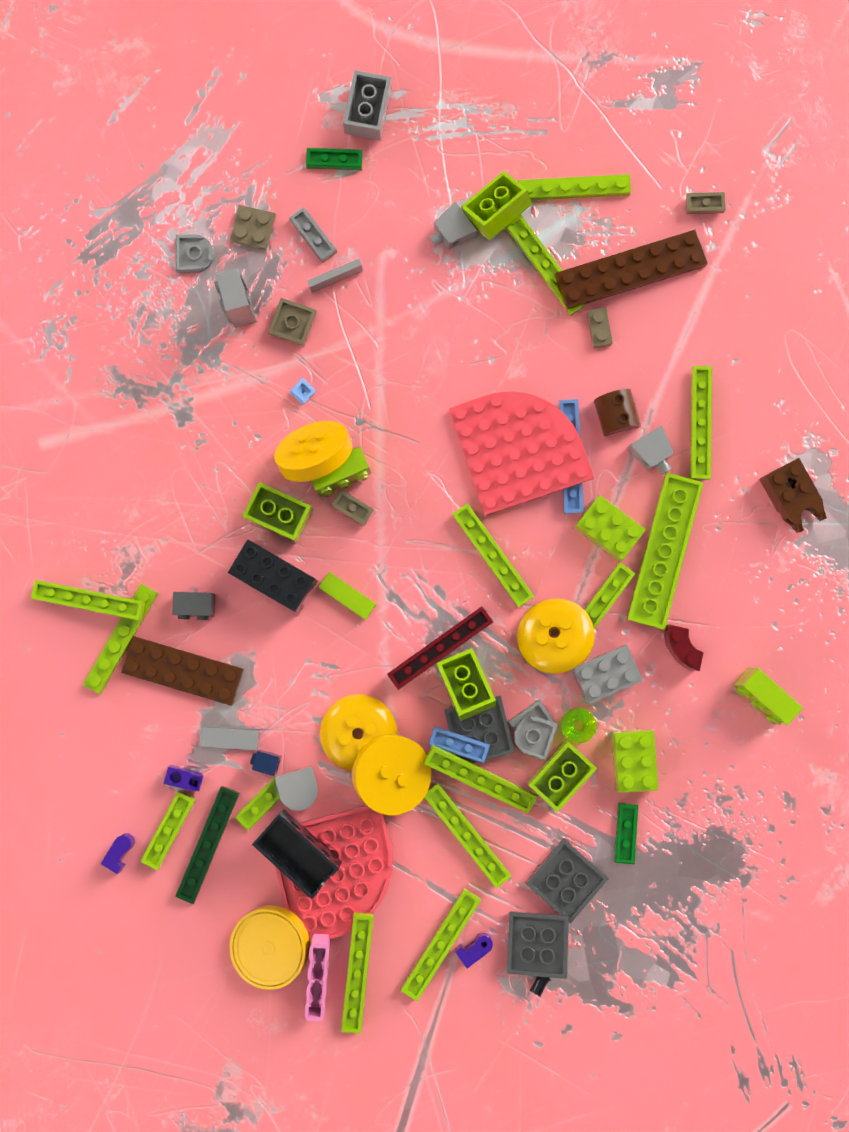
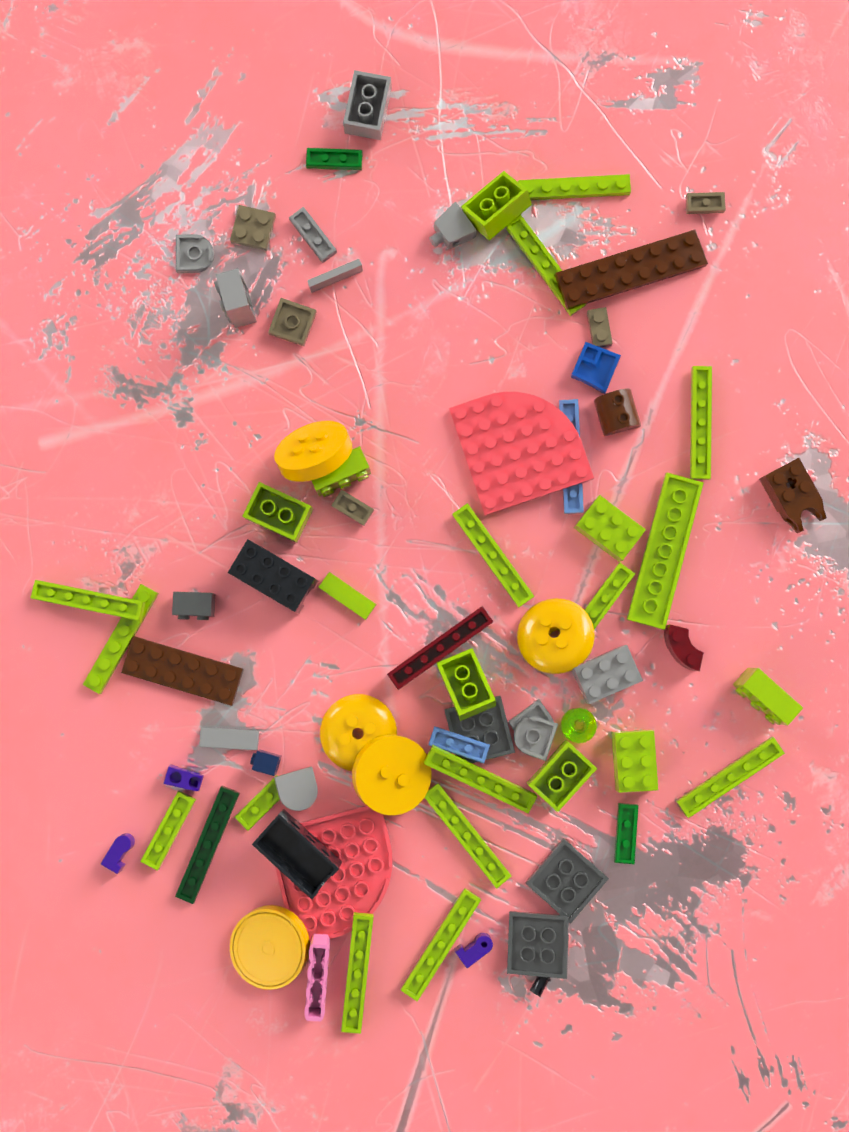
light blue tile [289,378,316,405] -> none
light grey torso [628,426,674,475] -> none
none -> blue plate [571,342,621,394]
none -> lime plate [676,737,785,818]

